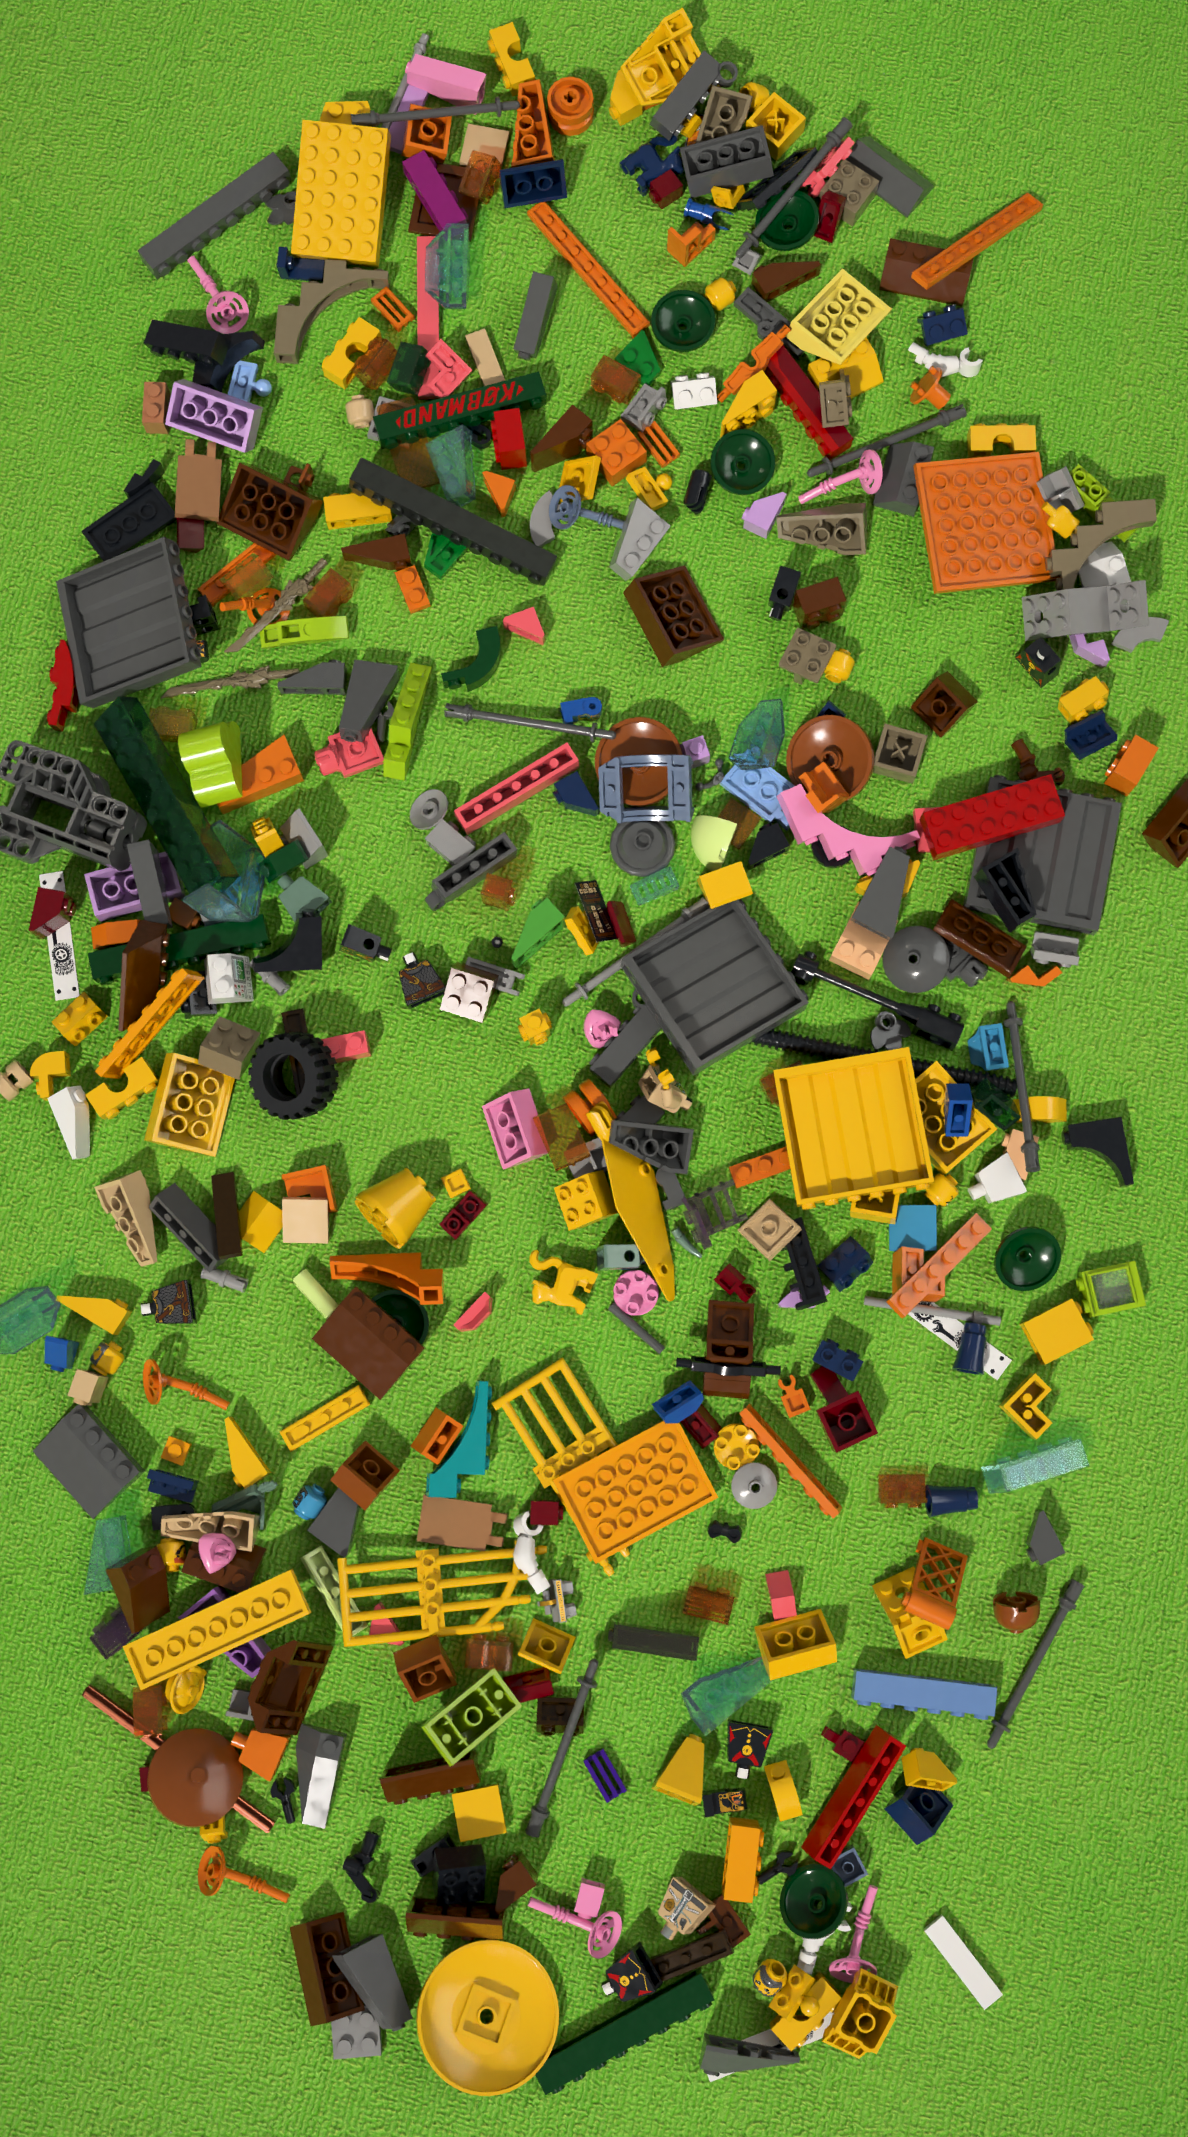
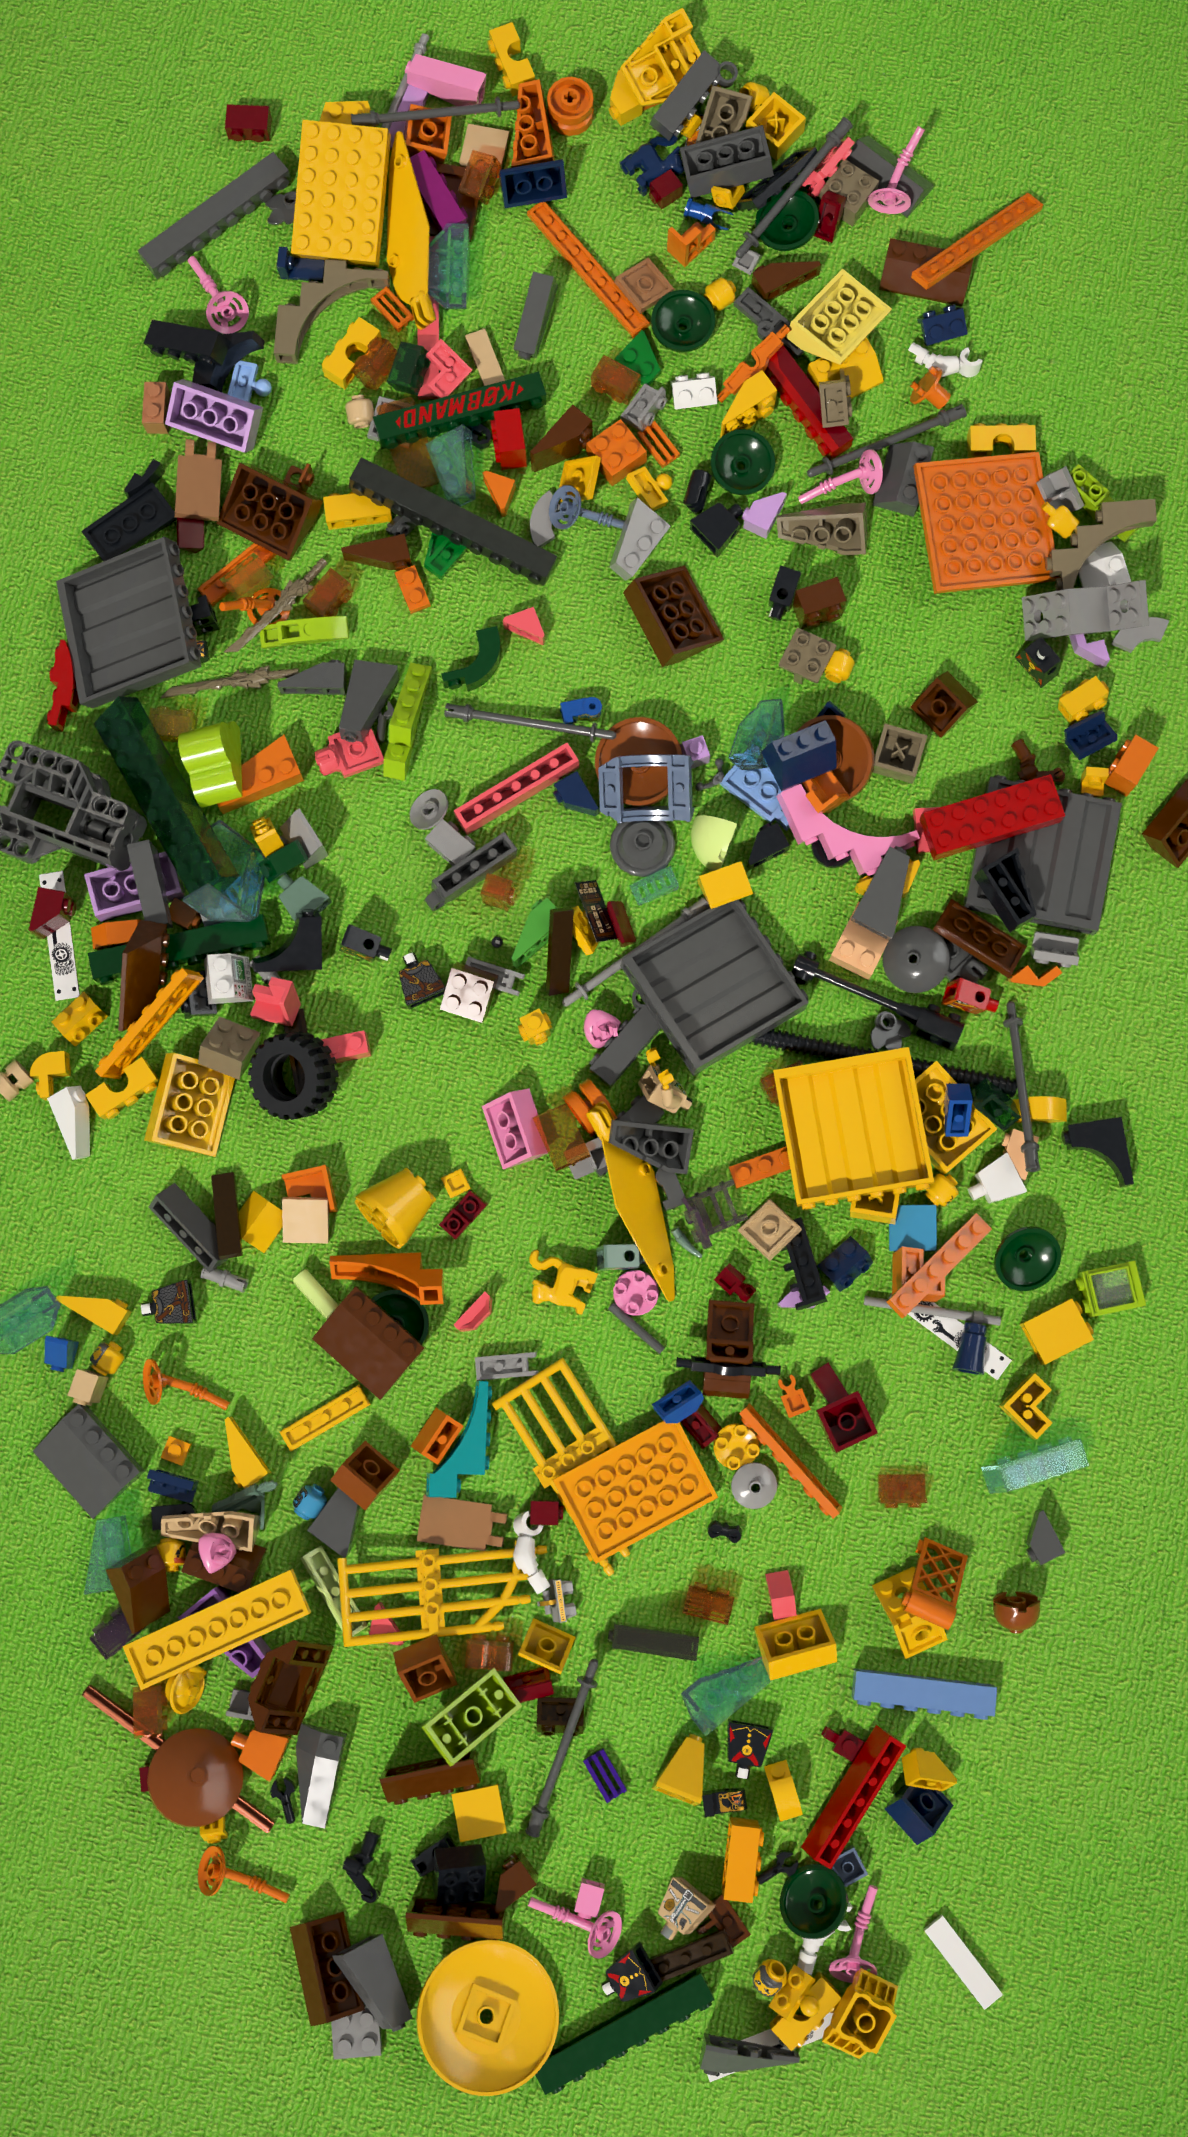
tan wedge [94,1170,157,1267] -> none
yellow brick [554,1170,618,1231] -> none
clear orange piece [718,798,761,850] -> none
dark blue bracket [812,1338,864,1381] -> none
dark blue plant [924,1485,978,1518] -> none
dark azure slope [967,1023,1009,1071] -> none
dark grey bar [987,1579,1085,1749] -> none
none -> dark red brick [225,104,272,142]
none -> coral panel [250,977,301,1027]
none -> yellow wing [387,131,436,330]
none -> light grey hinge [475,1352,538,1381]
none -> dark brown tile [546,907,574,996]
none -> medium nougat plate [614,257,674,314]
none -> black torso [690,503,743,557]
none -> dark blue slope [761,720,837,791]
none -> bright pink dish [868,126,925,214]
none -> red torso [941,978,999,1014]
none -> yellow bracket [1081,767,1109,797]

